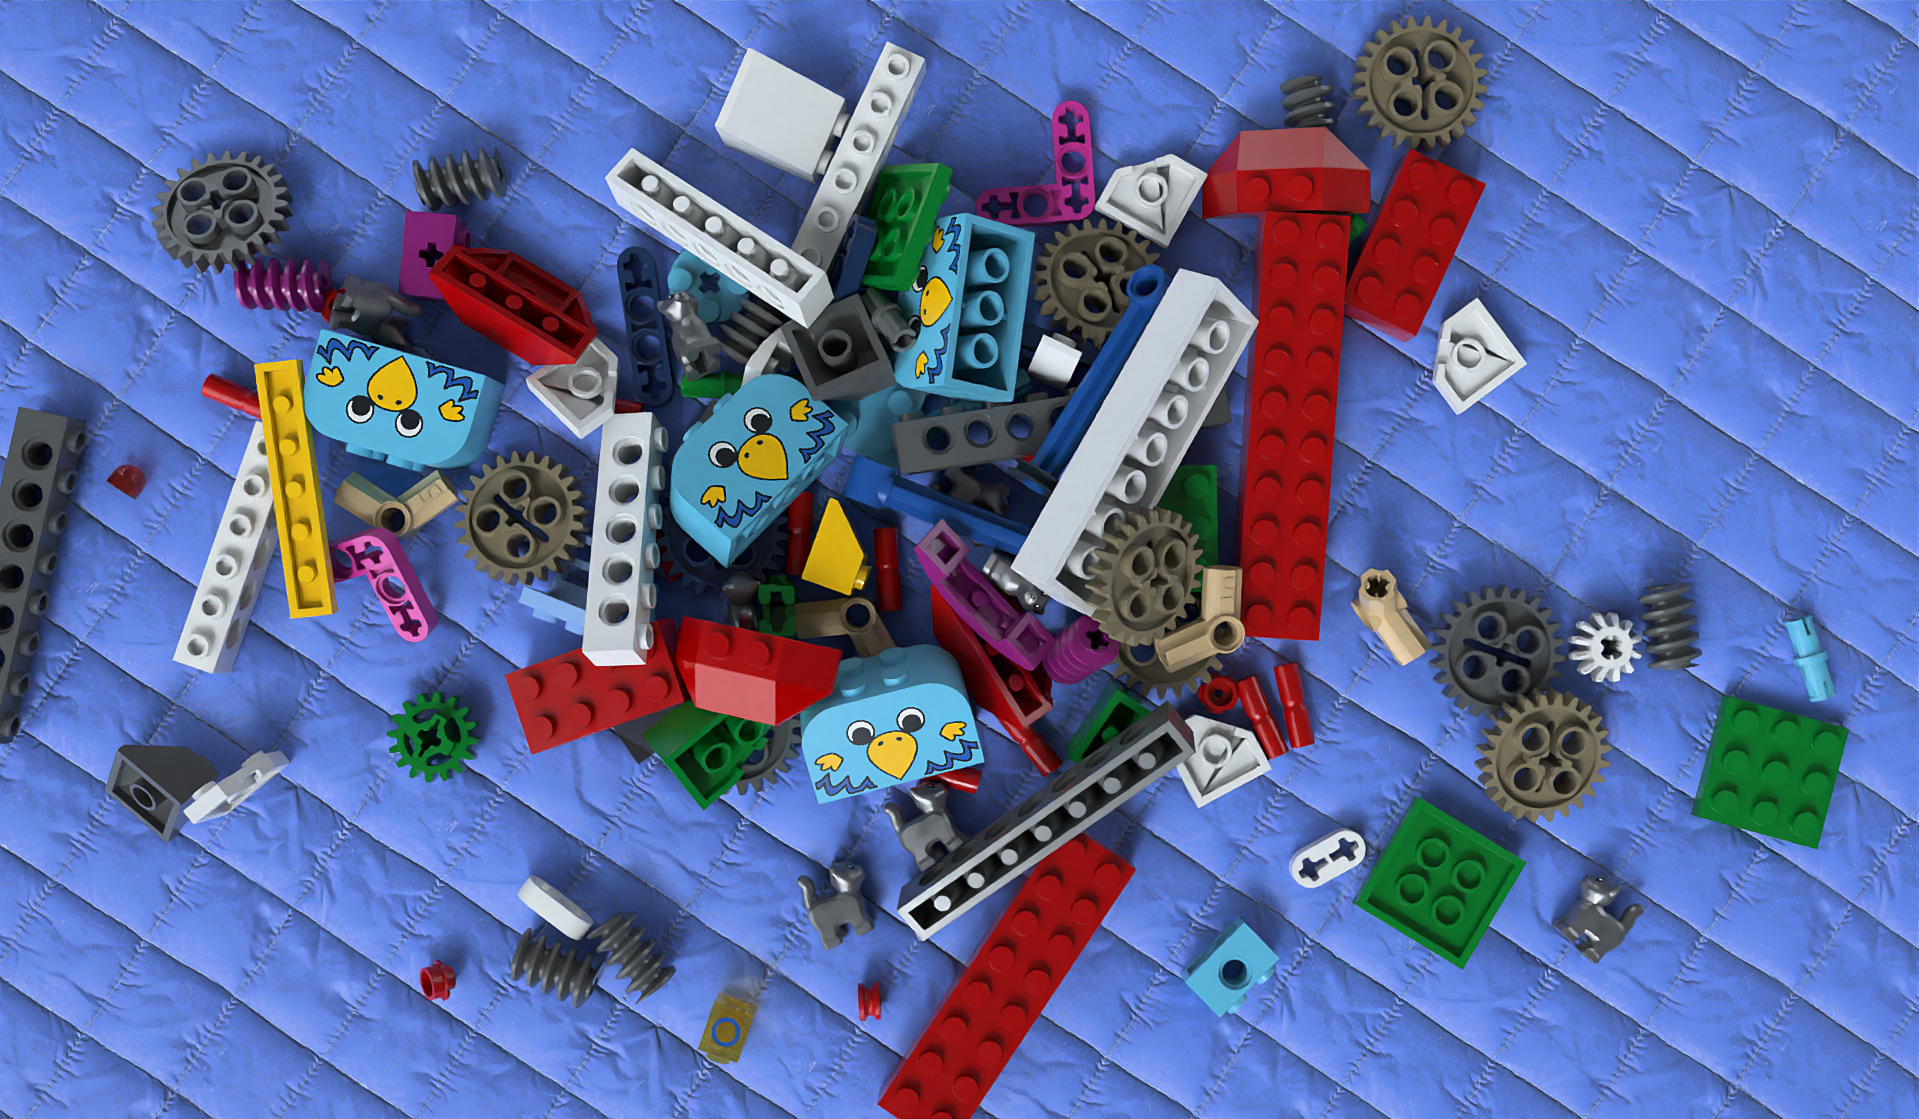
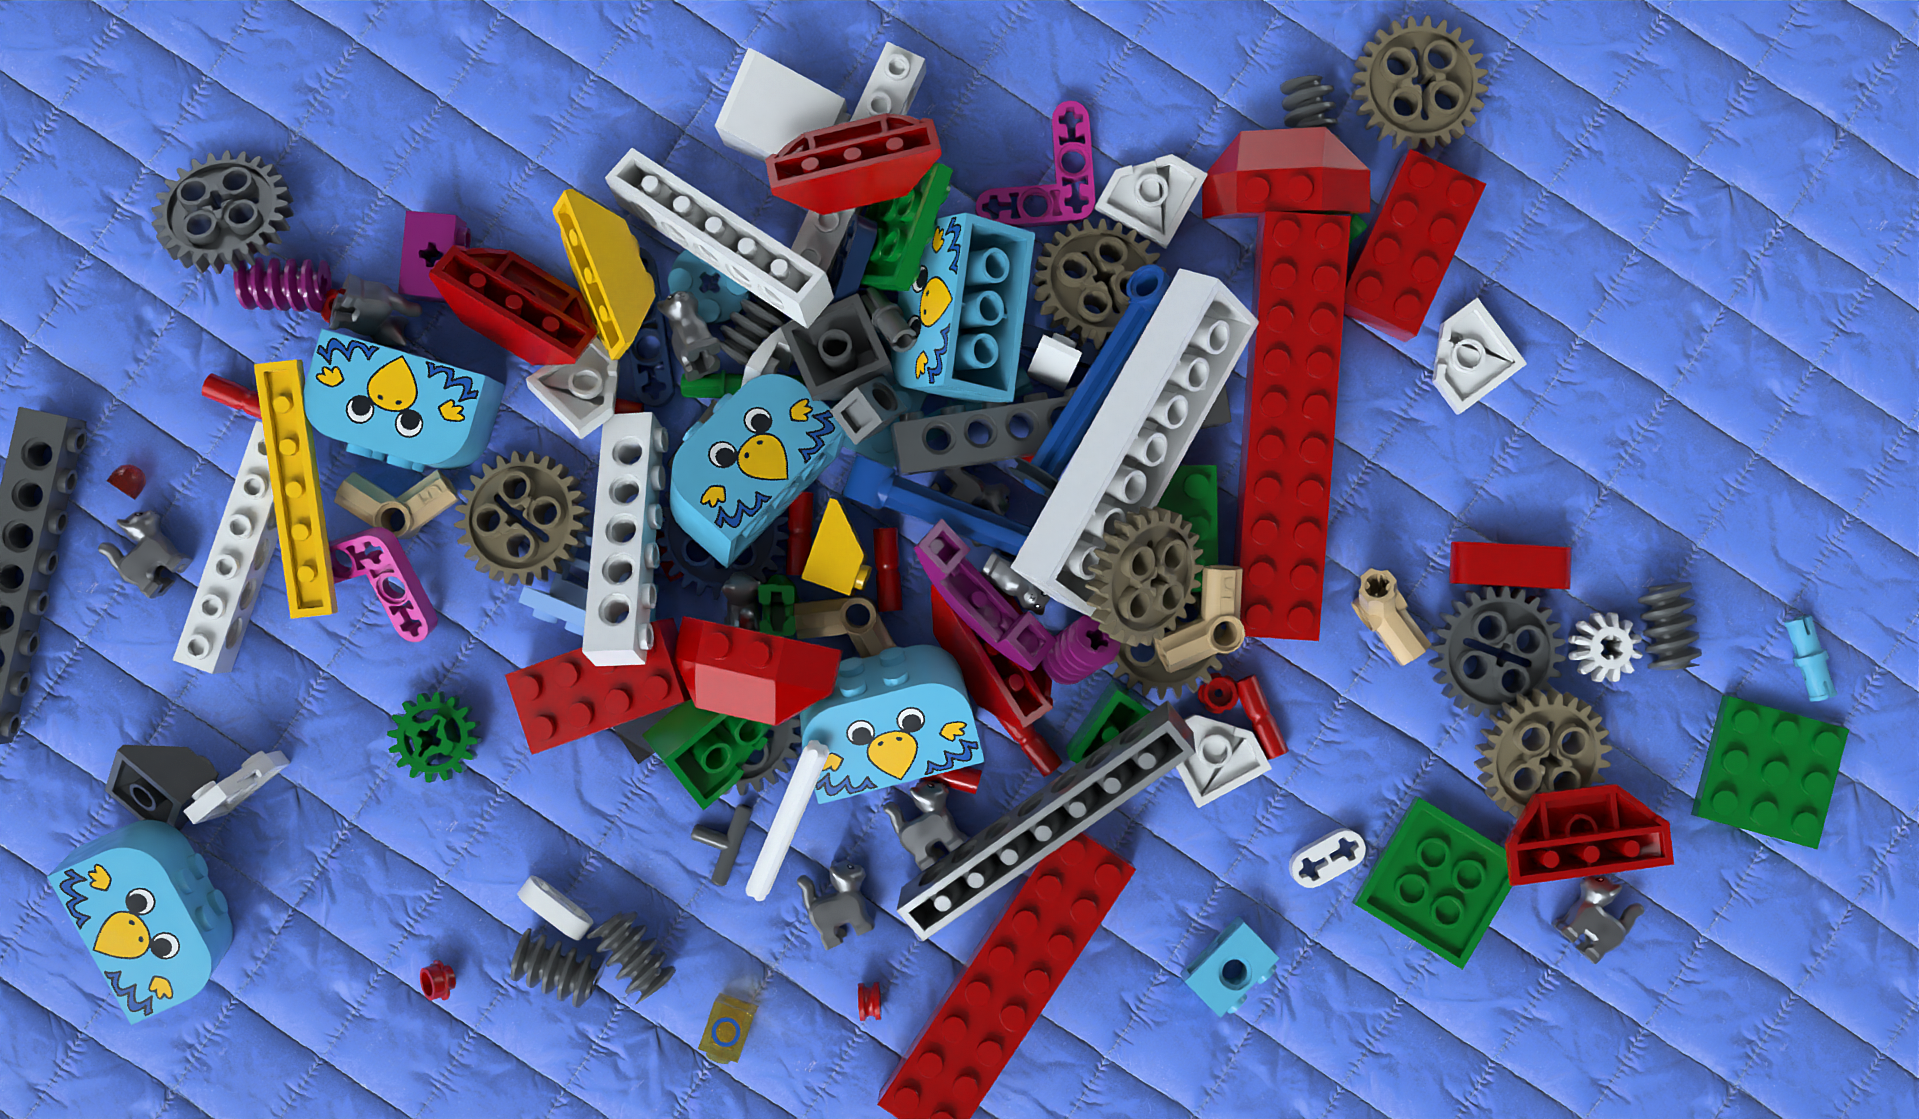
dark grey piece [412,147,507,211] -> none
red piece [1273,662,1315,748] -> none
none -> medium azure brick [47,820,233,1025]
none -> flat silver animal [98,510,193,599]
none -> yellow wedge [552,189,656,361]
none -> dark grey piece [691,804,753,886]
none -> white axle [745,740,829,901]
none -> red wedge [765,113,942,215]
none -> dark grey brick [830,375,908,445]
none -> red beam [1449,541,1572,589]
none -> red wedge [1505,783,1674,886]

